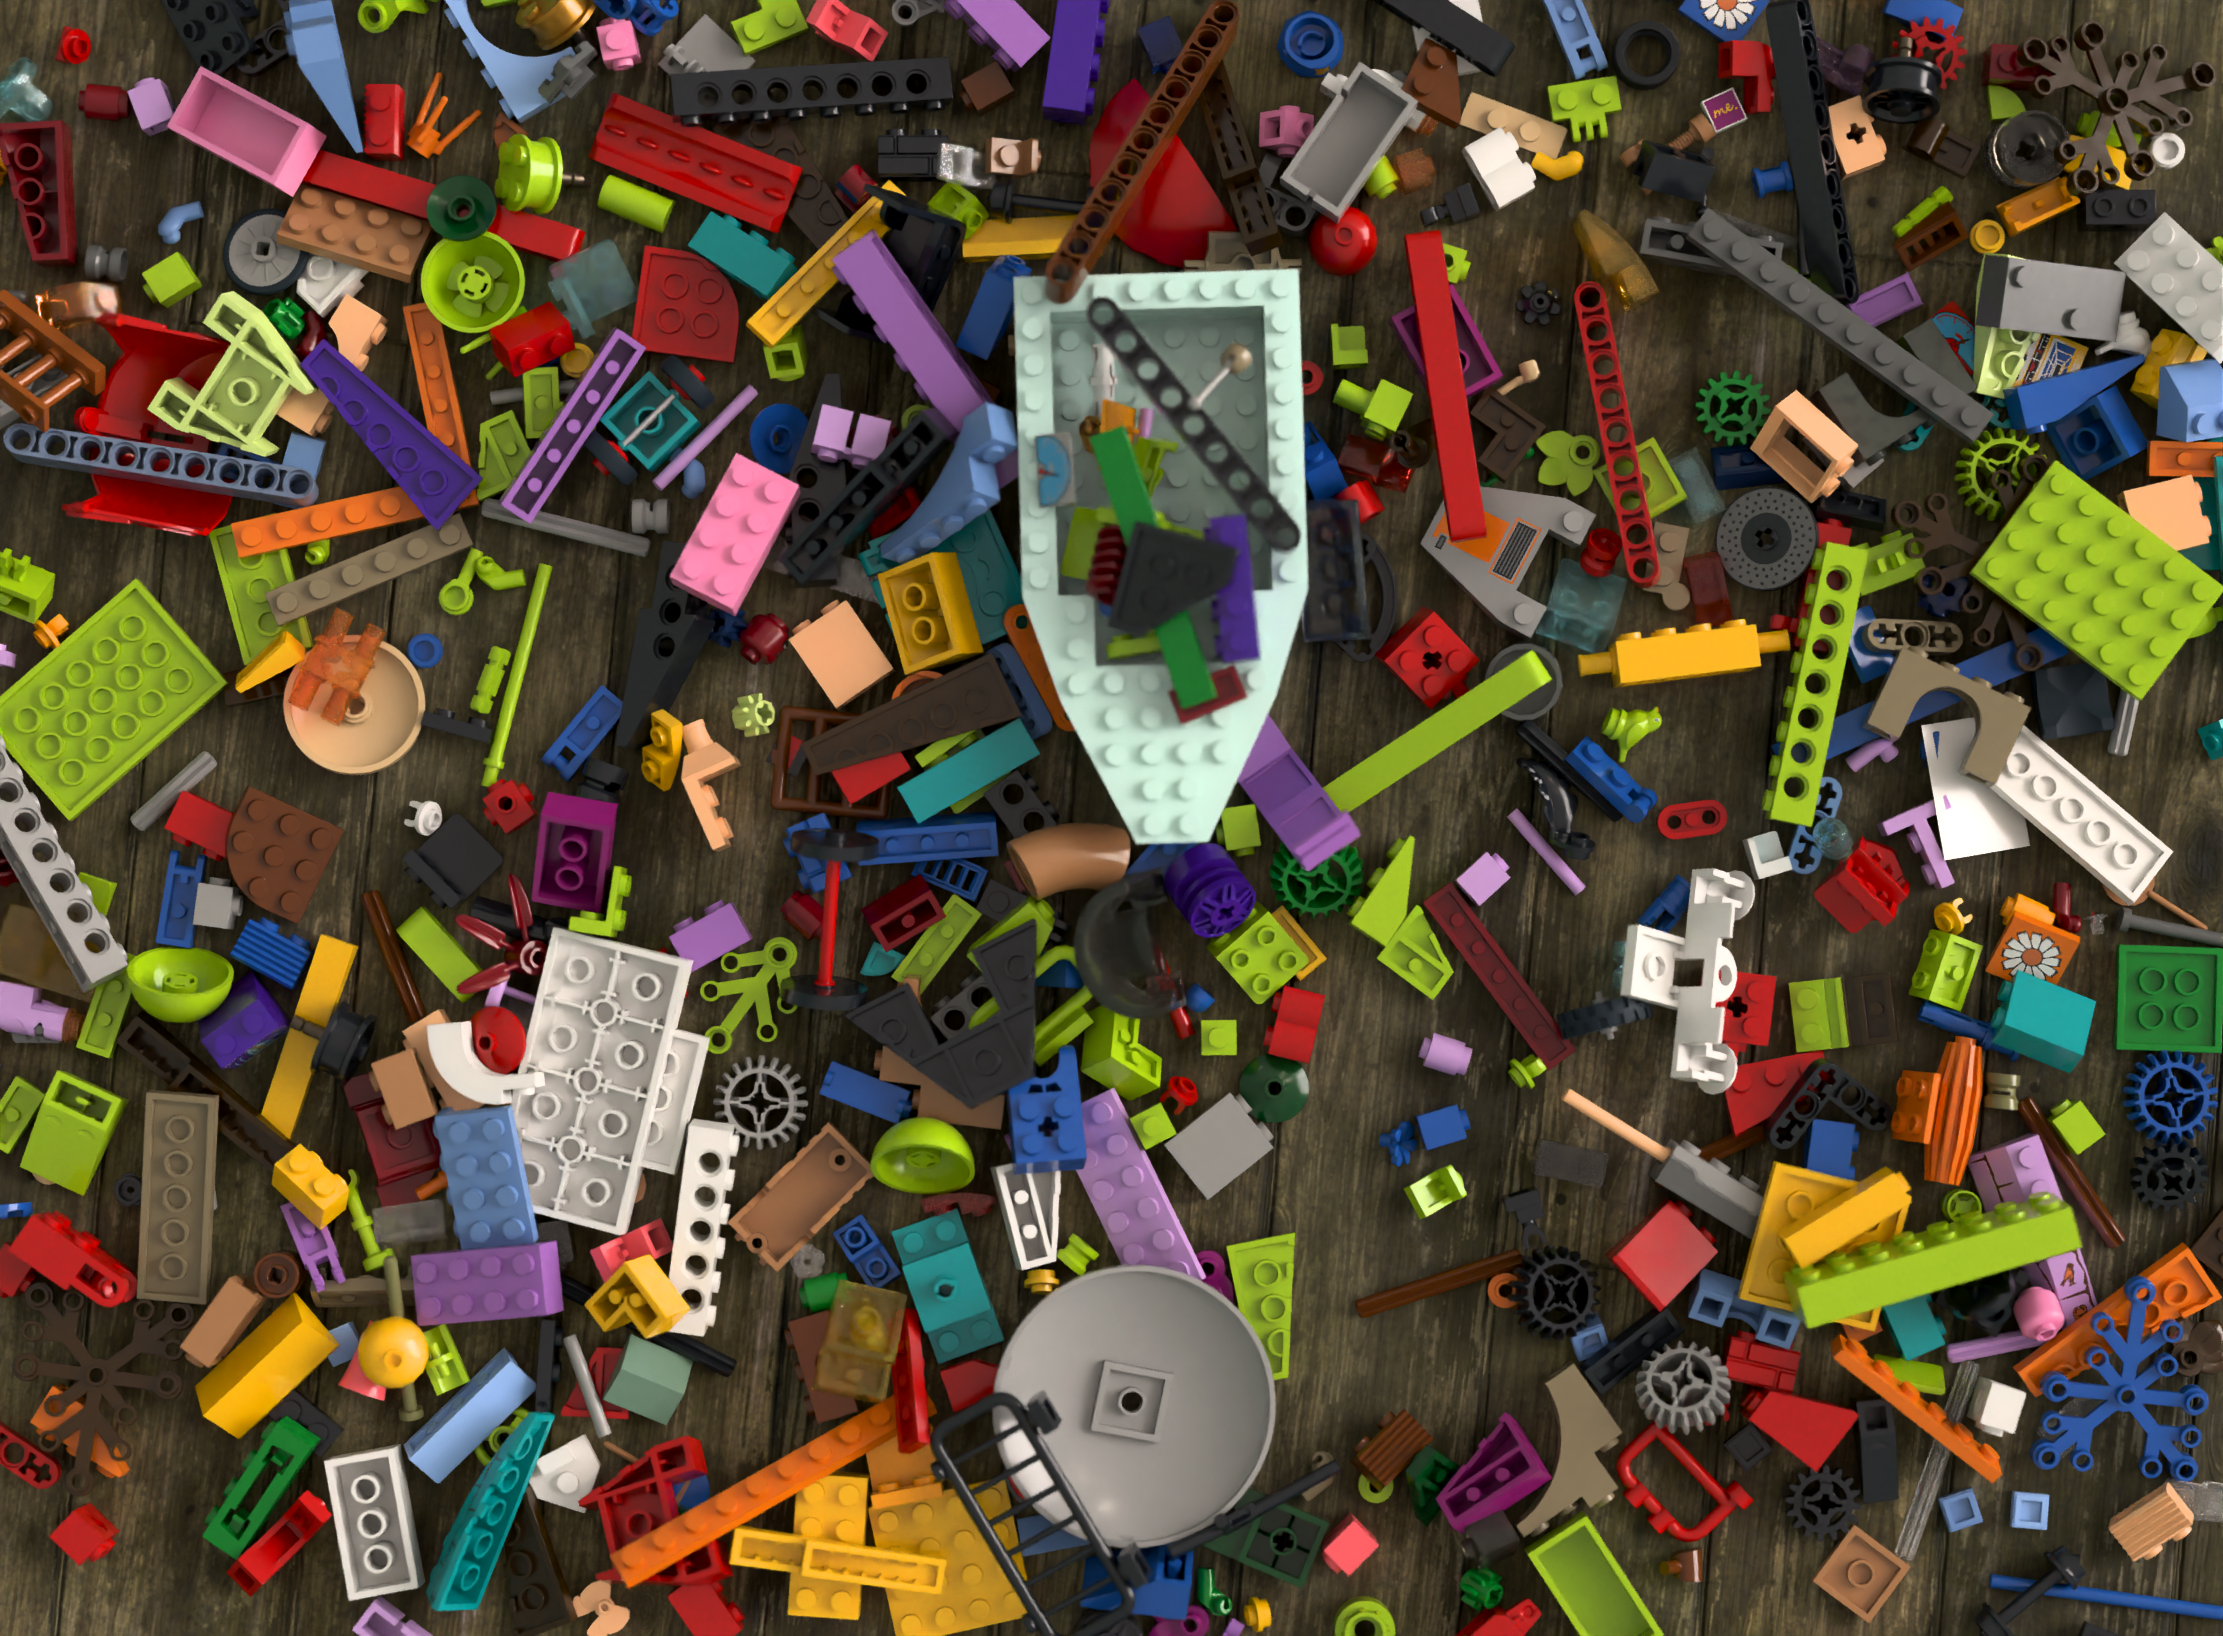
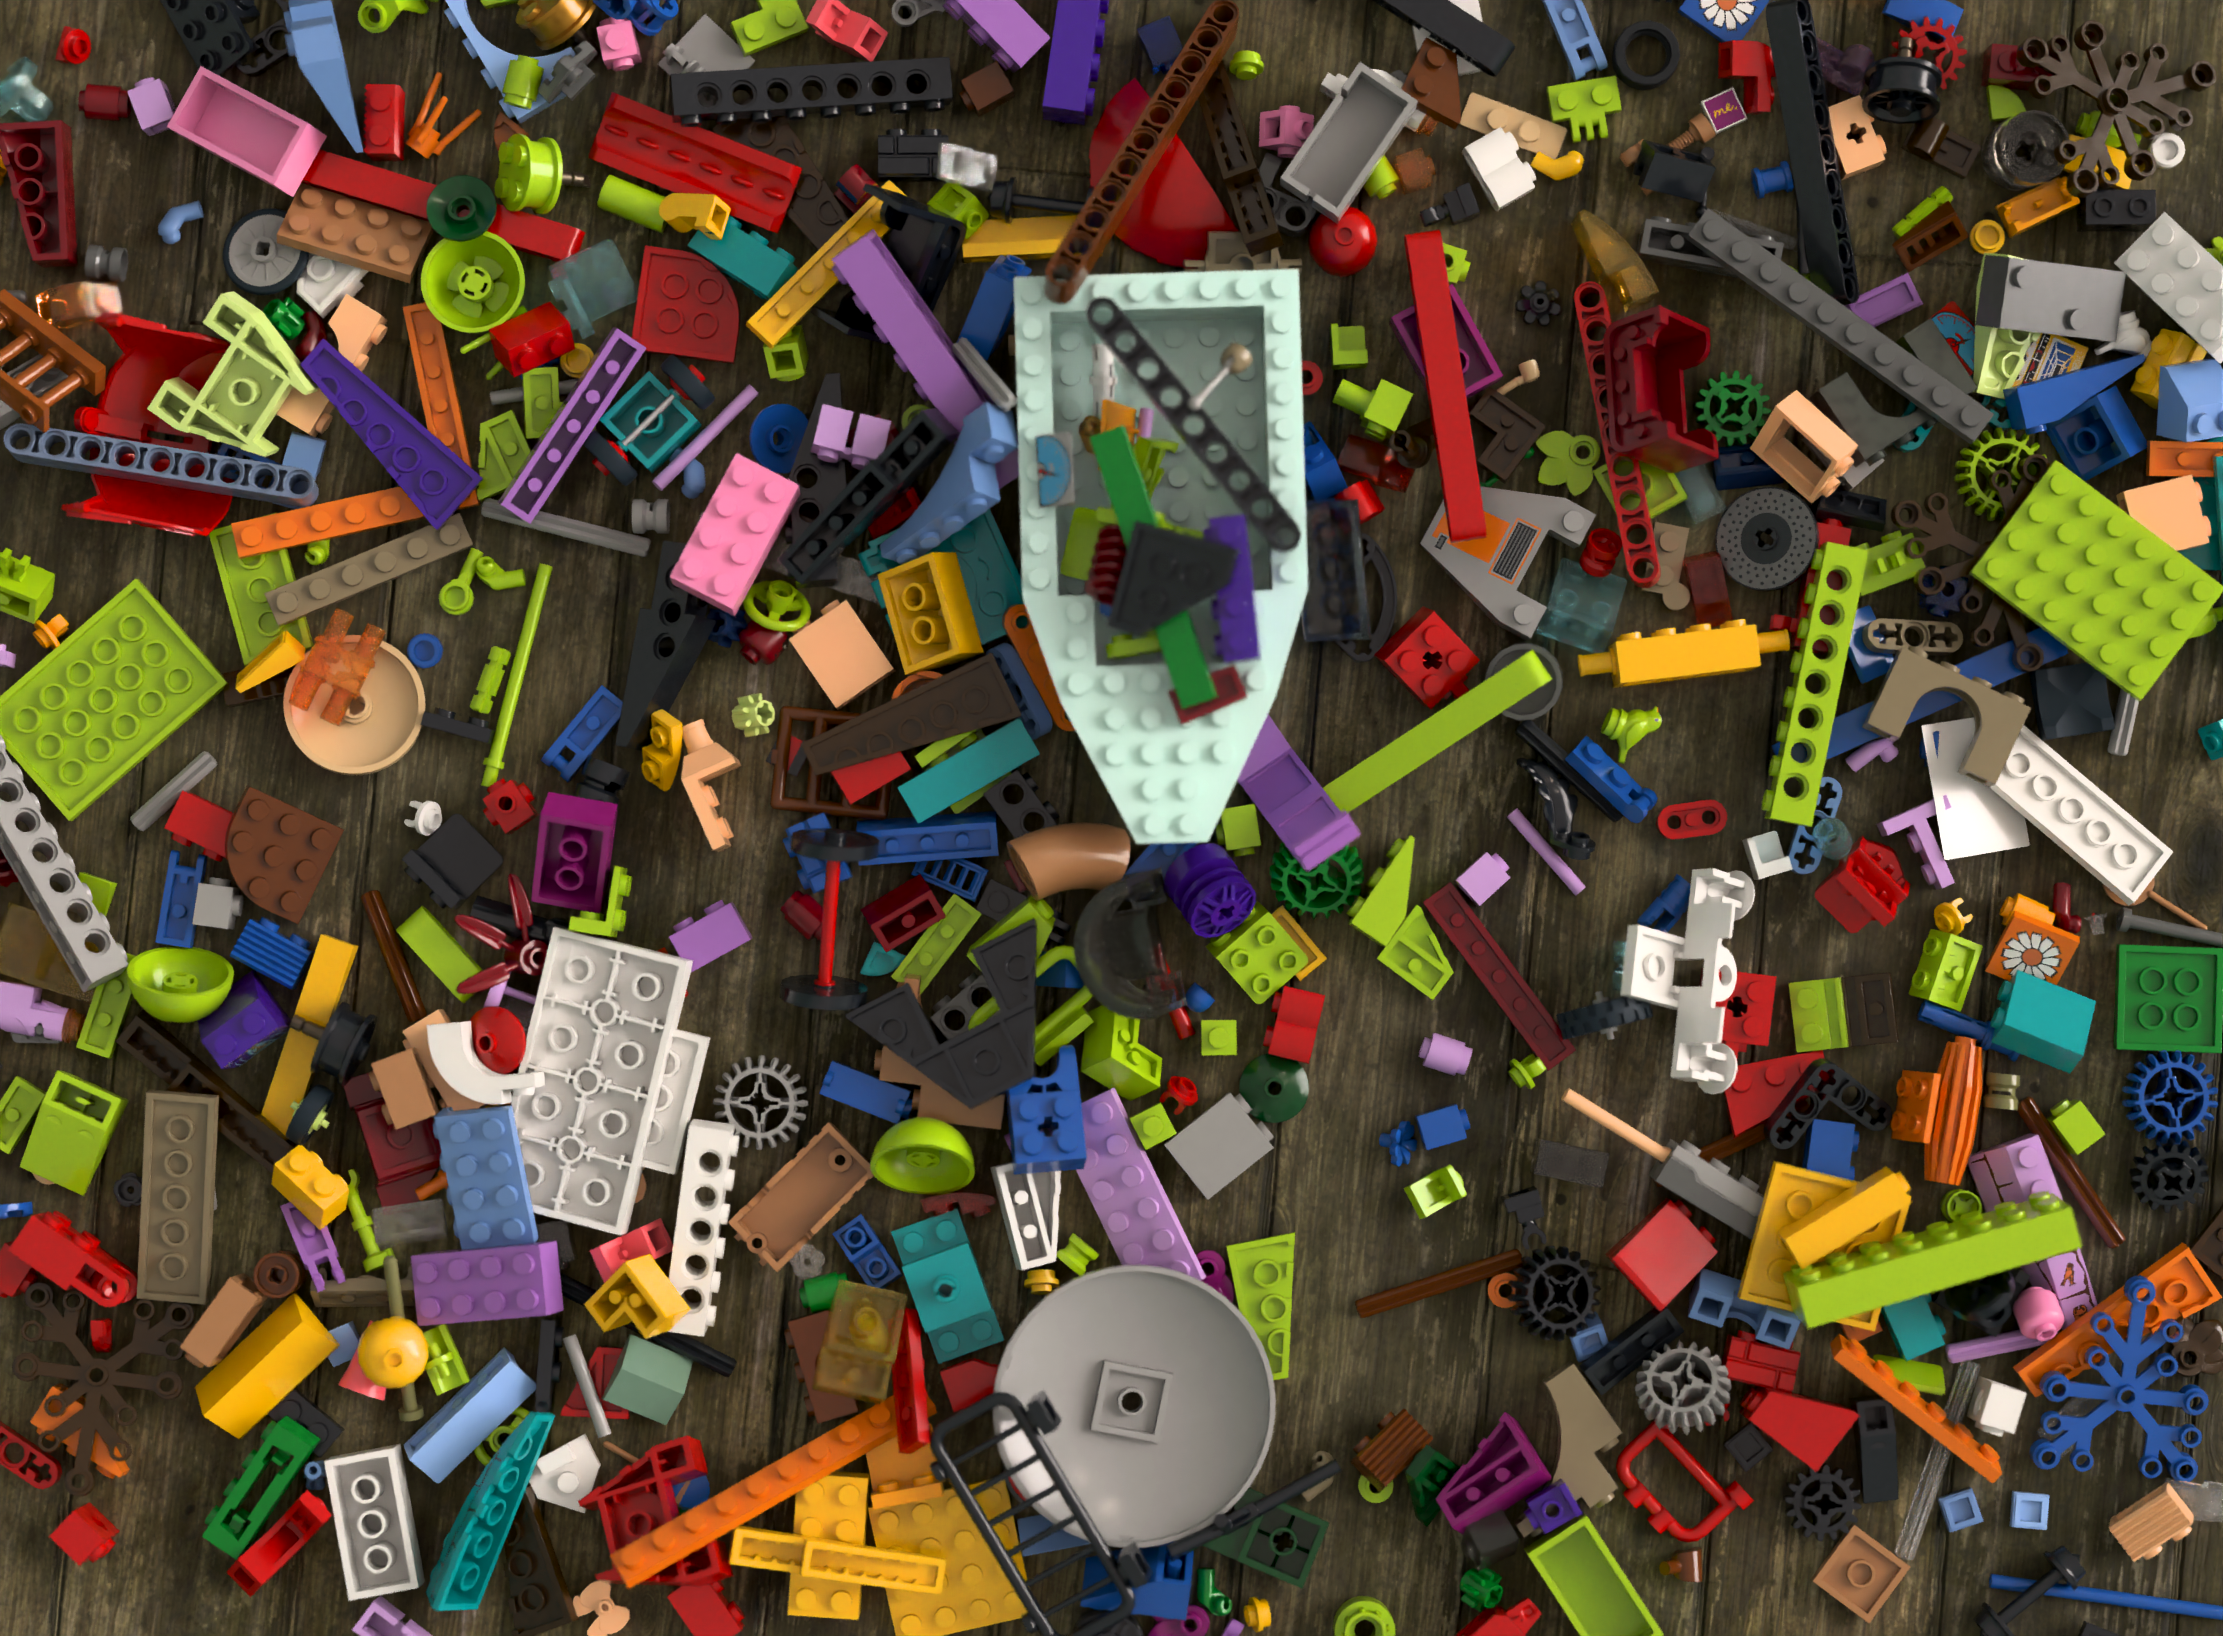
lime brick [142,252,203,308] -> none
lime plant [700,937,798,1054] -> none
medium nougat bracket [985,137,1041,178] -> none
blue hat [1277,10,1344,78] -> none
coral brick [1321,1512,1379,1576] -> none
none -> red tile [90,1318,112,1353]
none -> black wheel [286,1084,334,1145]
none -> medium blue arm [304,1460,327,1490]
none -> lime brick [502,55,544,109]
none -> yellow leg [659,193,731,240]
none -> lime piece [743,580,811,632]
none -> light grey axle [952,338,1017,412]
none -> lime plate [1229,50,1264,80]
none -> dark purple brick [1524,1479,1583,1534]
none -> dark red windscreen [1604,305,1719,474]

